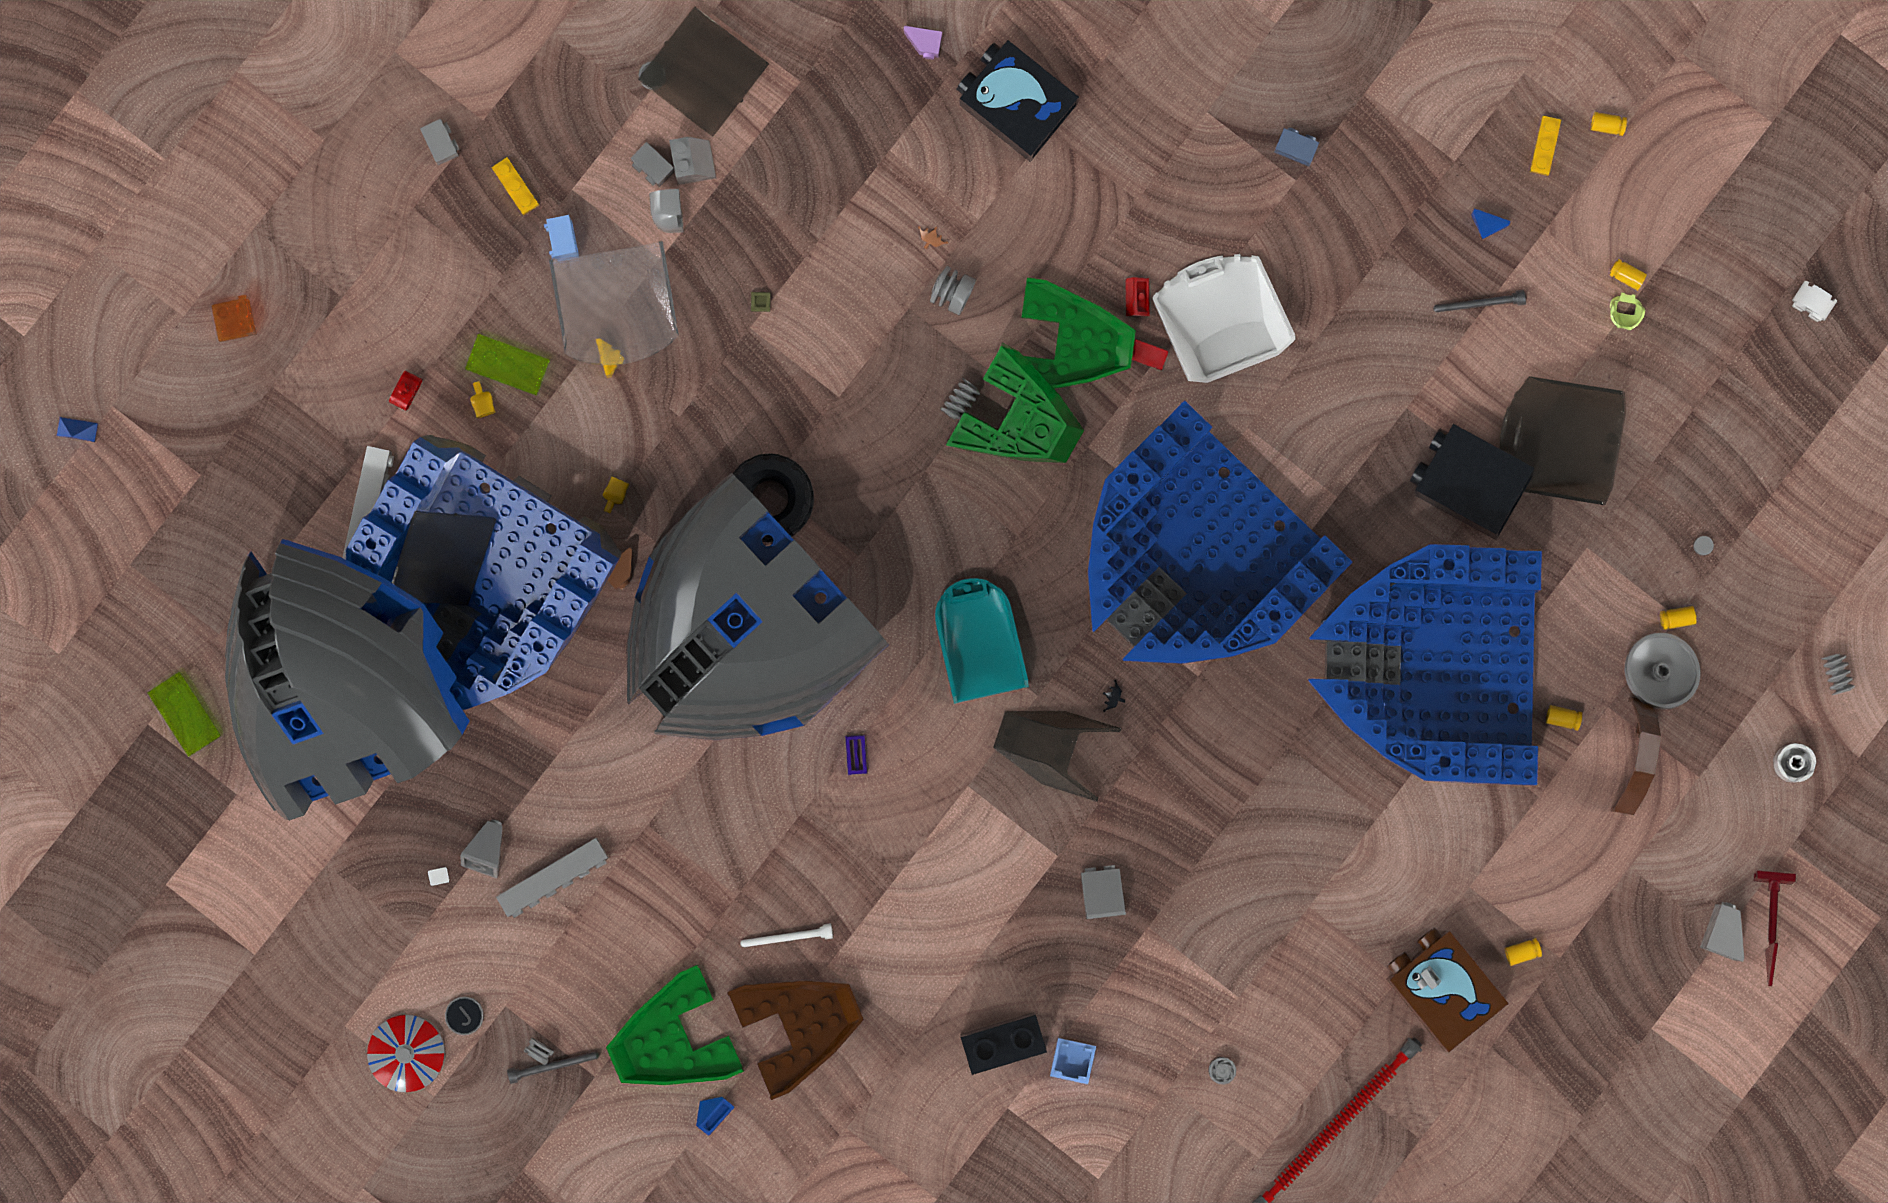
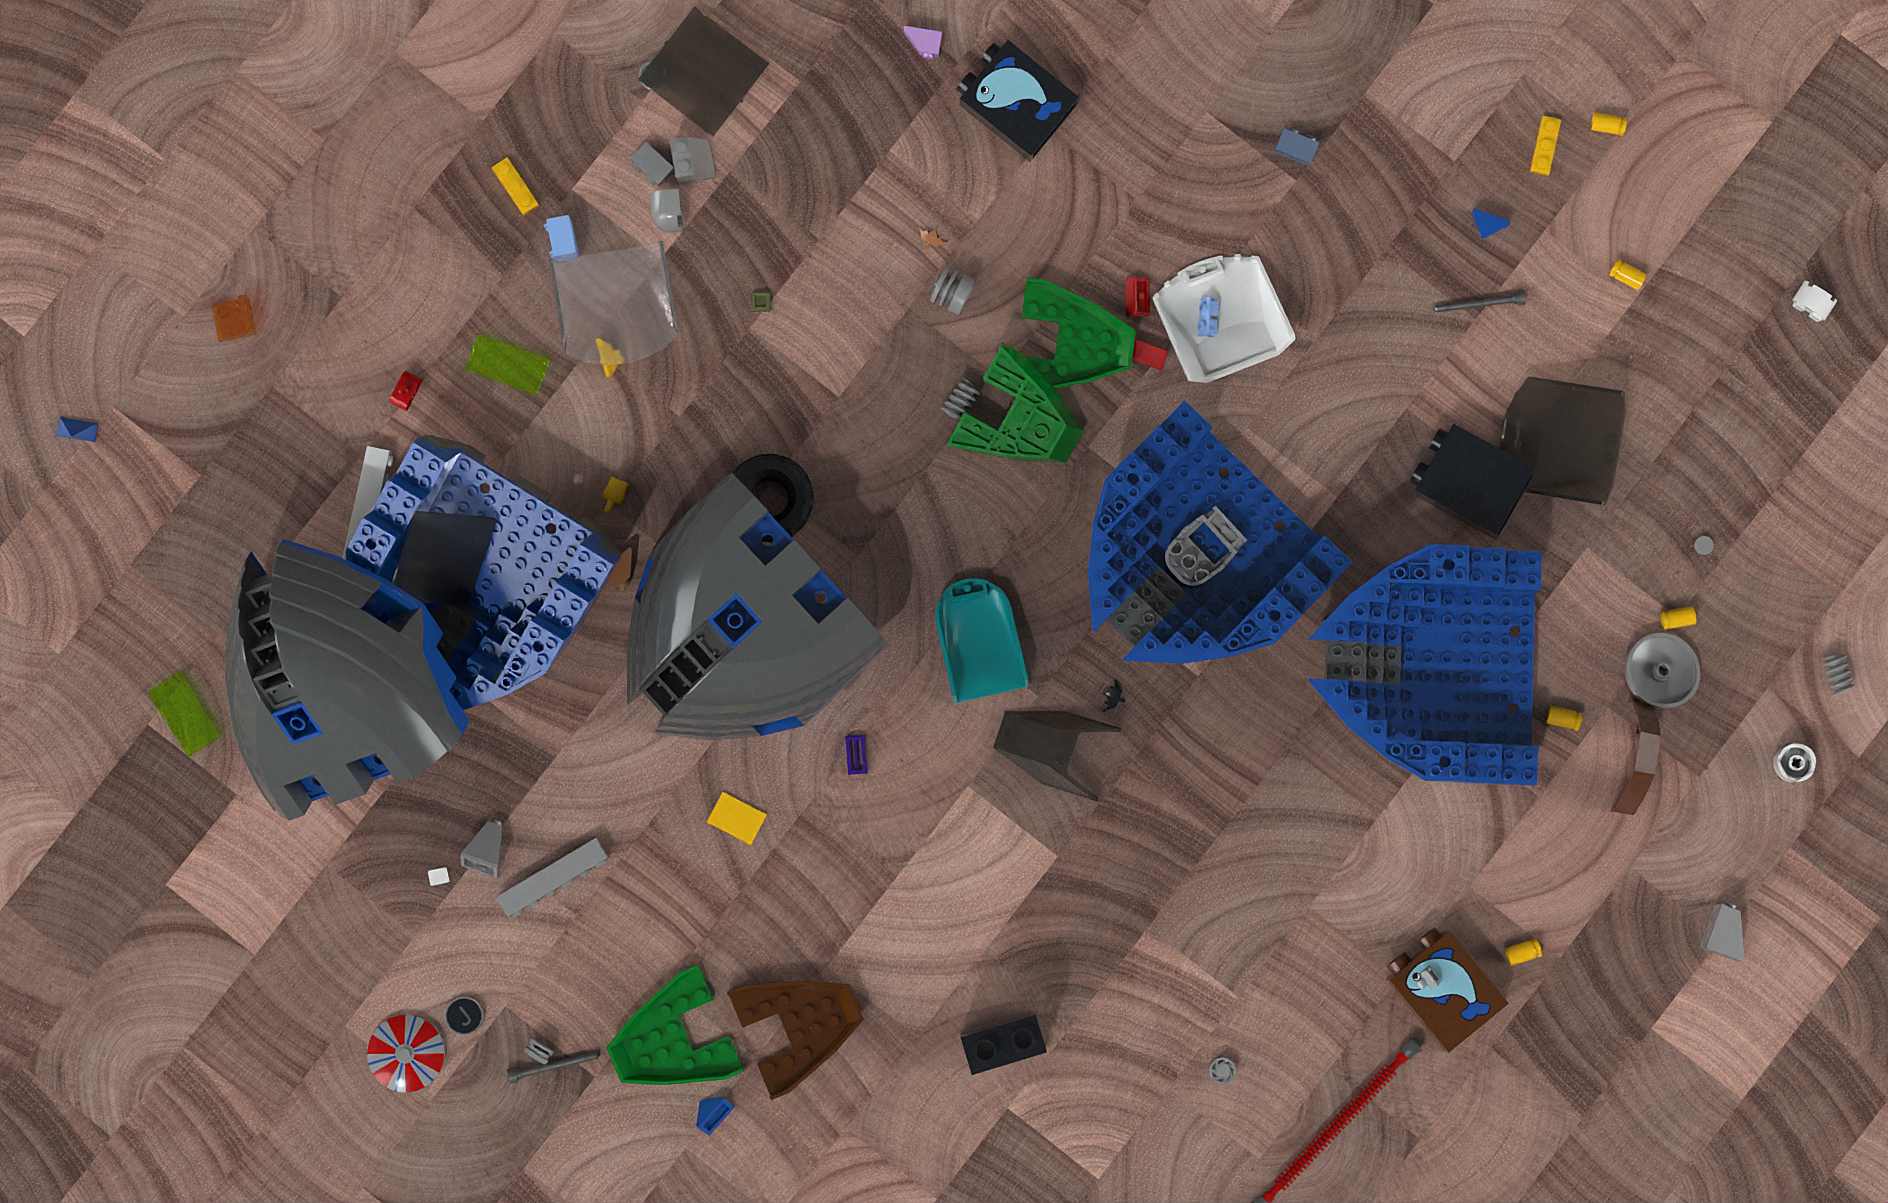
light grey brick [420,119,460,166] -> none
yellow piece [470,381,496,418] -> none
white piece [740,923,833,947] -> none
light blue container [1050,1038,1096,1084] -> none
light grey slope [1081,865,1126,919] -> none
yellowish green helmet [1610,292,1645,330] -> none
dark red piece [1753,870,1796,986] -> none
none -> yellow piece [707,792,767,845]
none -> light grey slope [1165,506,1247,586]
none -> light blue hinge [1197,296,1219,337]

